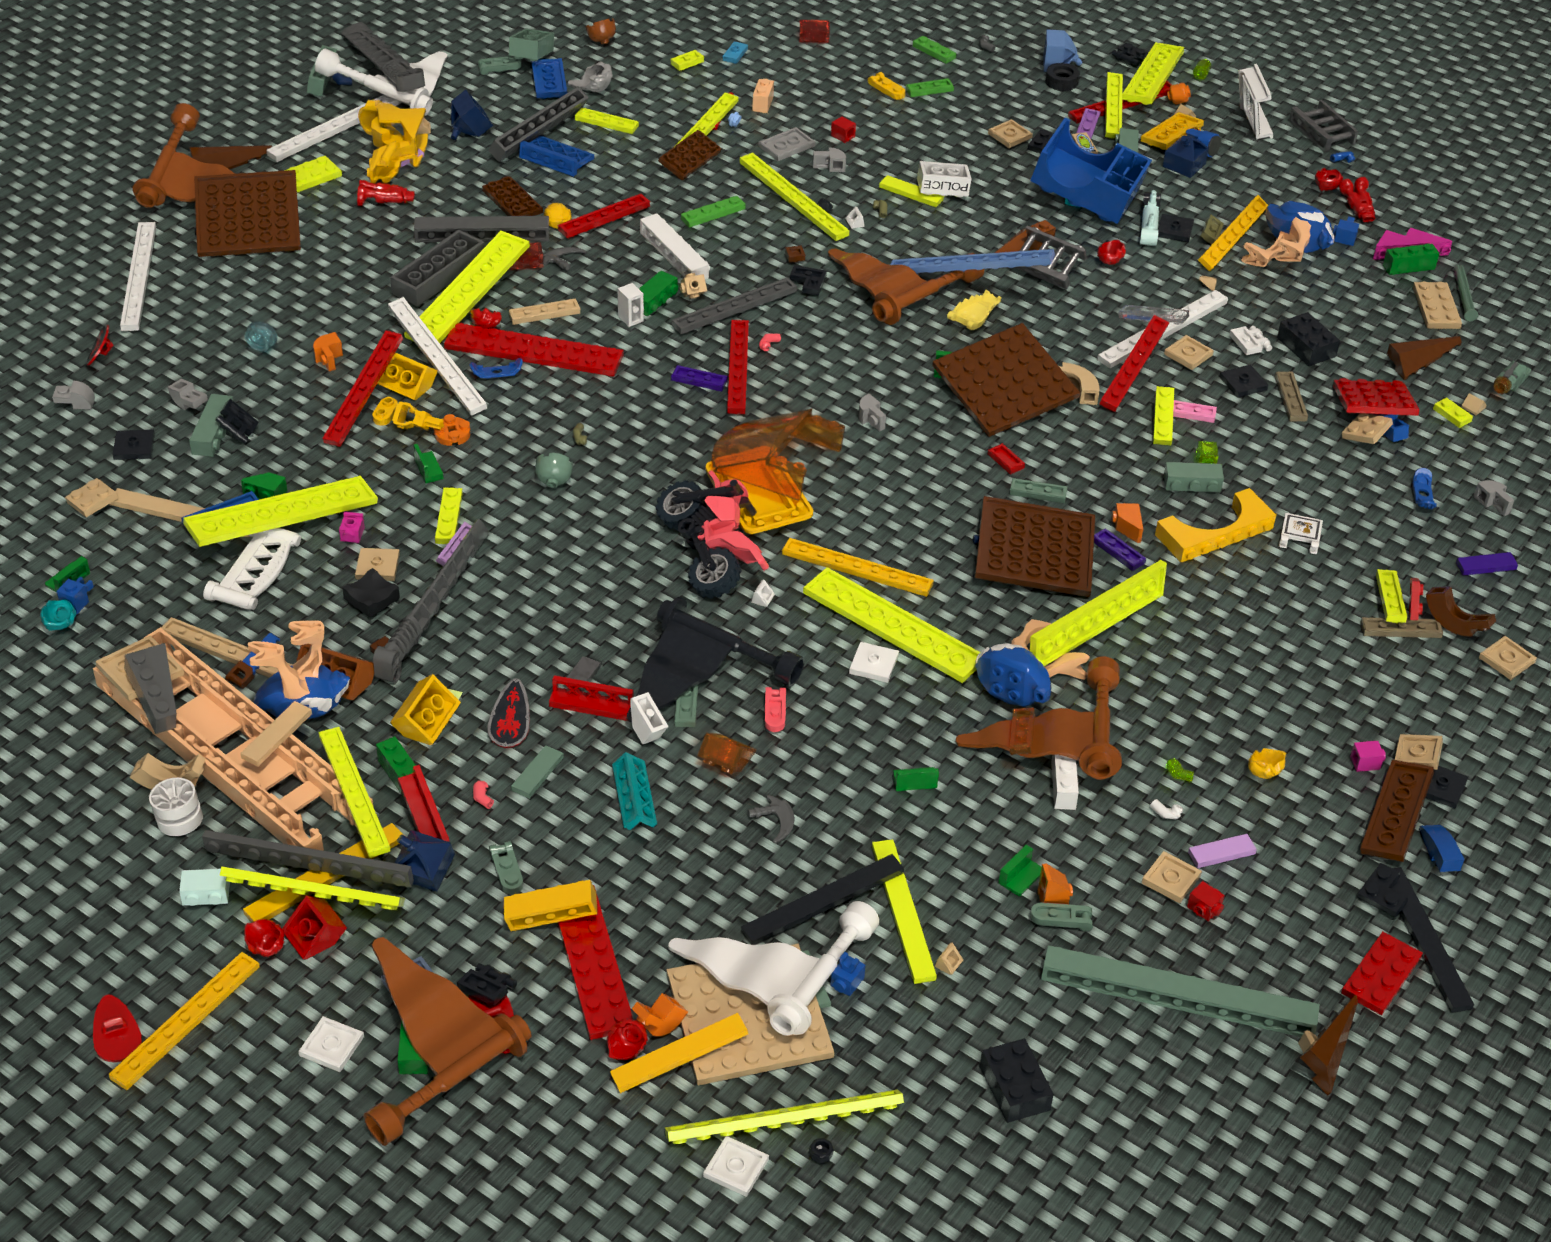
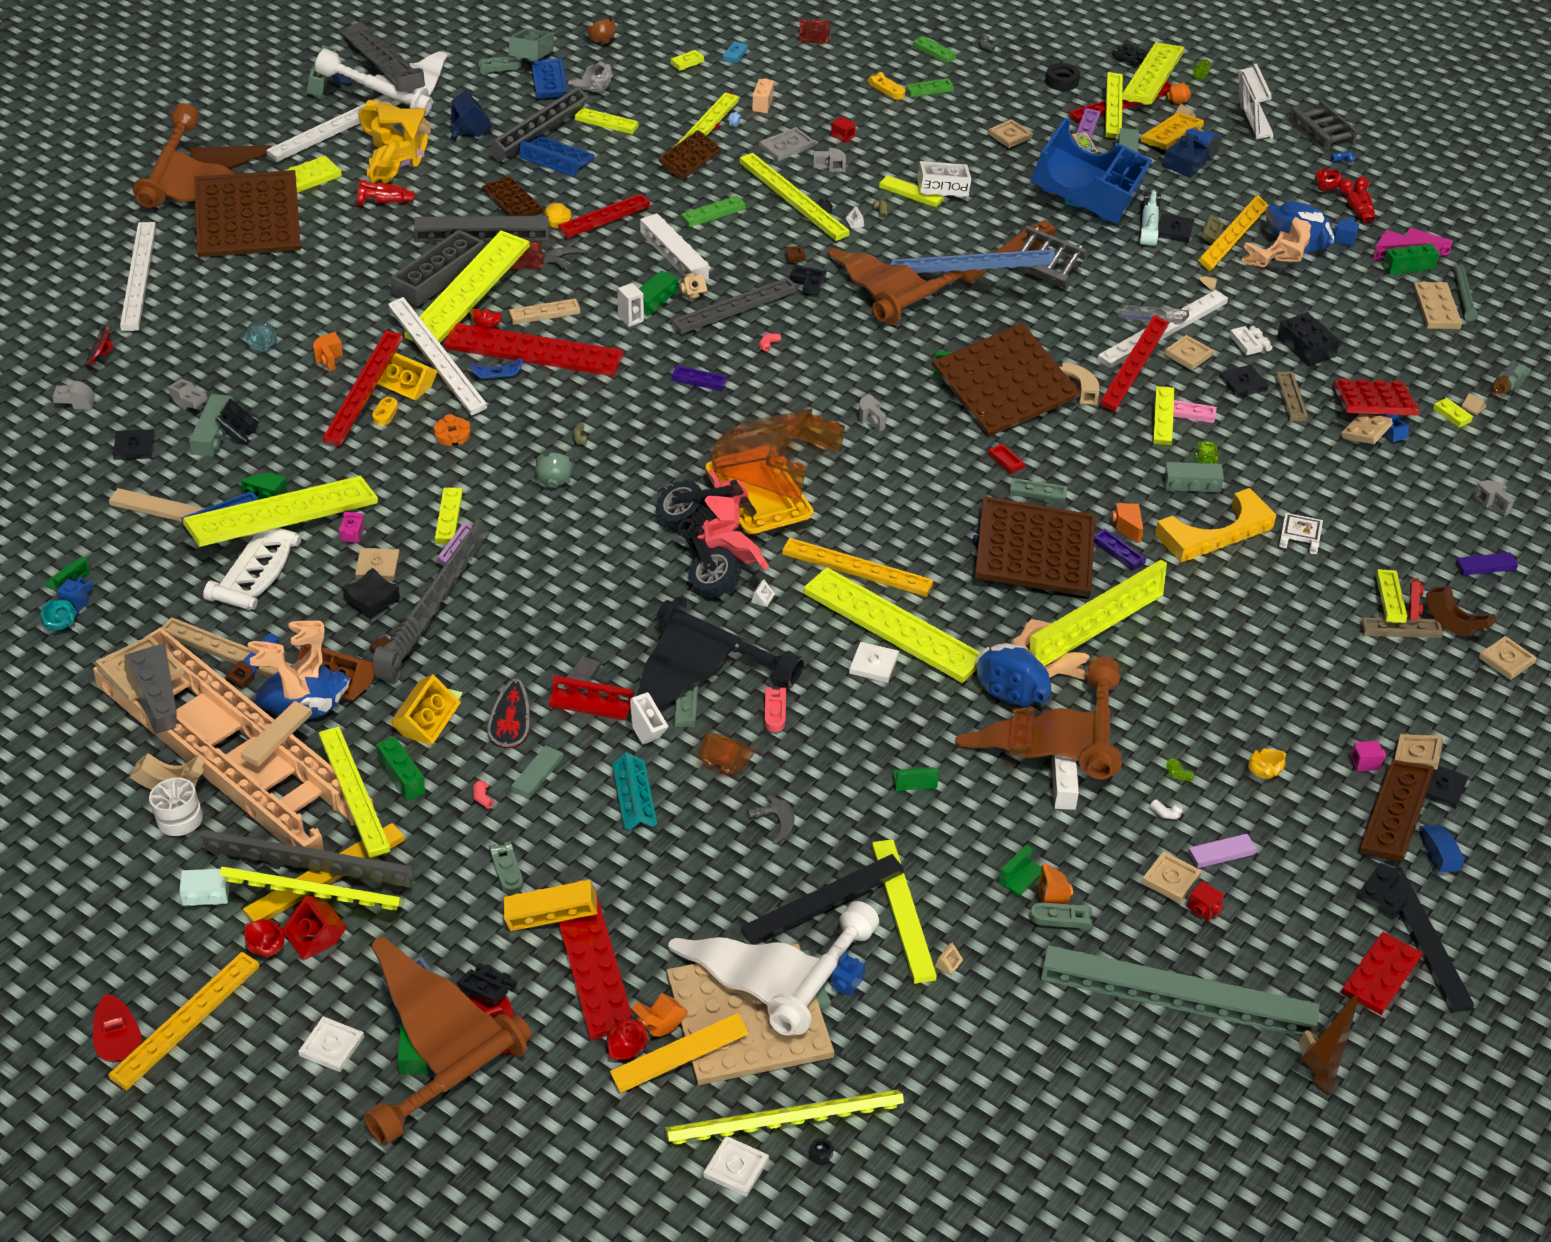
tan plate [65,478,118,517] -> none
yellow piece [392,402,444,430] -> none
dark blue piece [395,830,455,892] -> none
red fence [398,765,450,842] -> none
green panel [413,444,444,483] -> none
red plate [727,320,749,414] -> none
light yellow animal [947,290,1001,330] -> none
black brick [979,1038,1054,1123] -> none
black plate [1027,129,1054,154] -> none
medium blue piece [1043,29,1082,72] -> none
red hair [1097,239,1126,265] -> none
reddish brown wedge [1387,336,1462,380] -> none
blue piece [1413,468,1437,509] -> none

